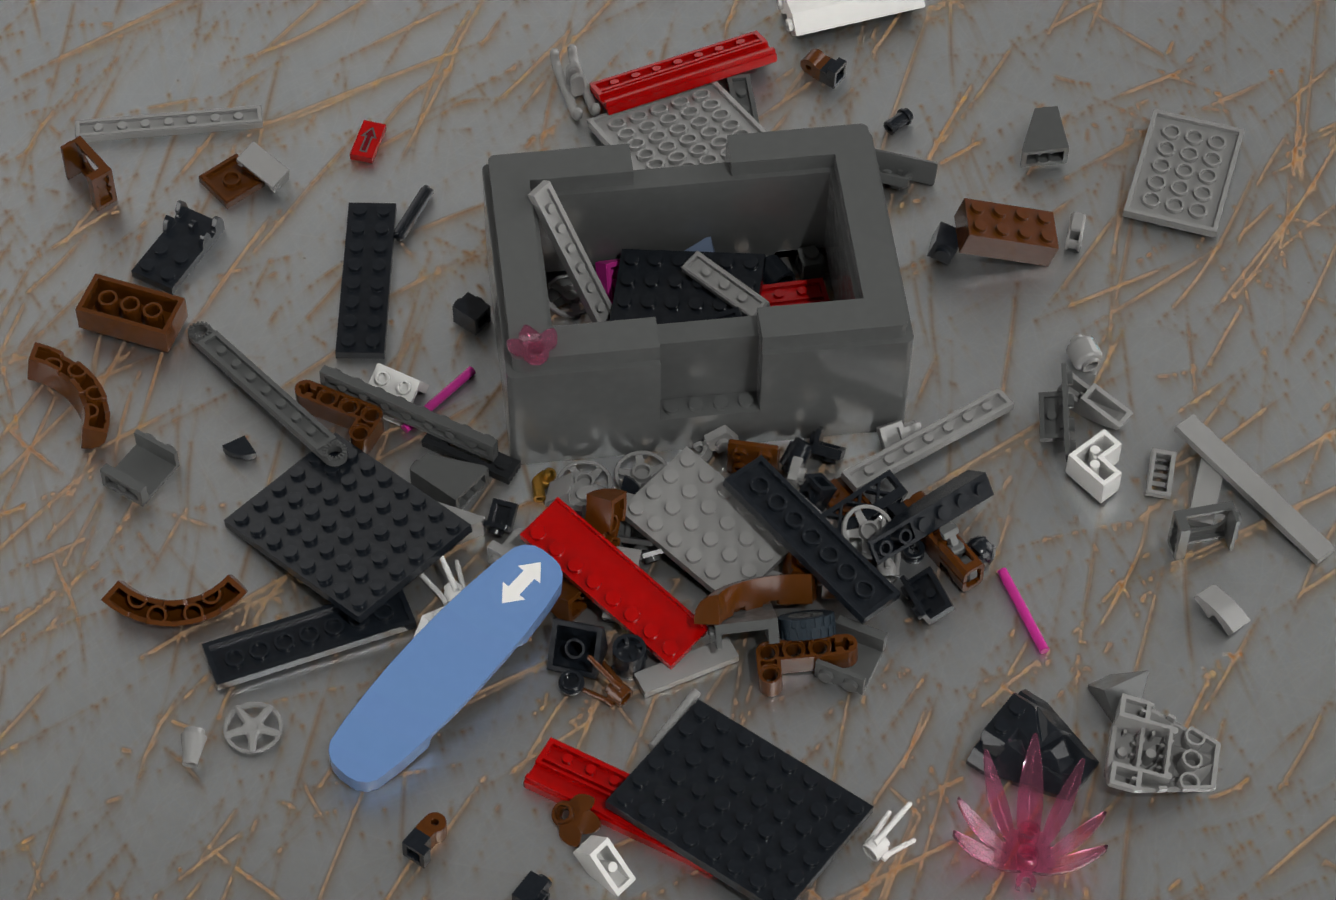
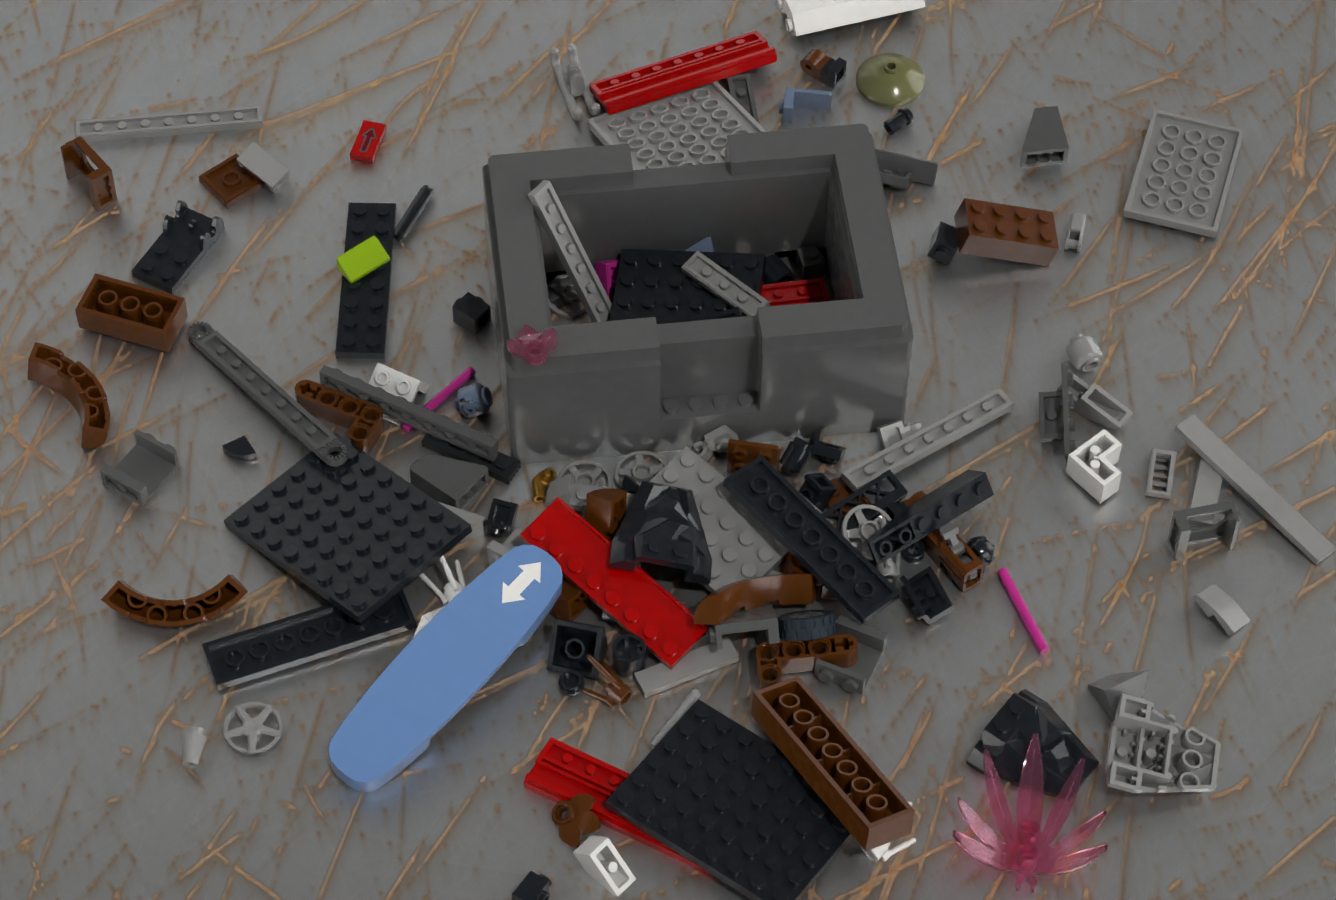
leg [402,812,447,868] -> none
light grey plate [787,456,807,490] -> none
none -> lime slope [336,235,390,284]
none -> sand blue head [454,383,493,418]
none -> black wedge [609,481,712,585]
none -> reddish brown brick [751,676,915,851]
none -> sand blue bracket [779,87,832,124]
none -> olive dish [856,53,925,107]

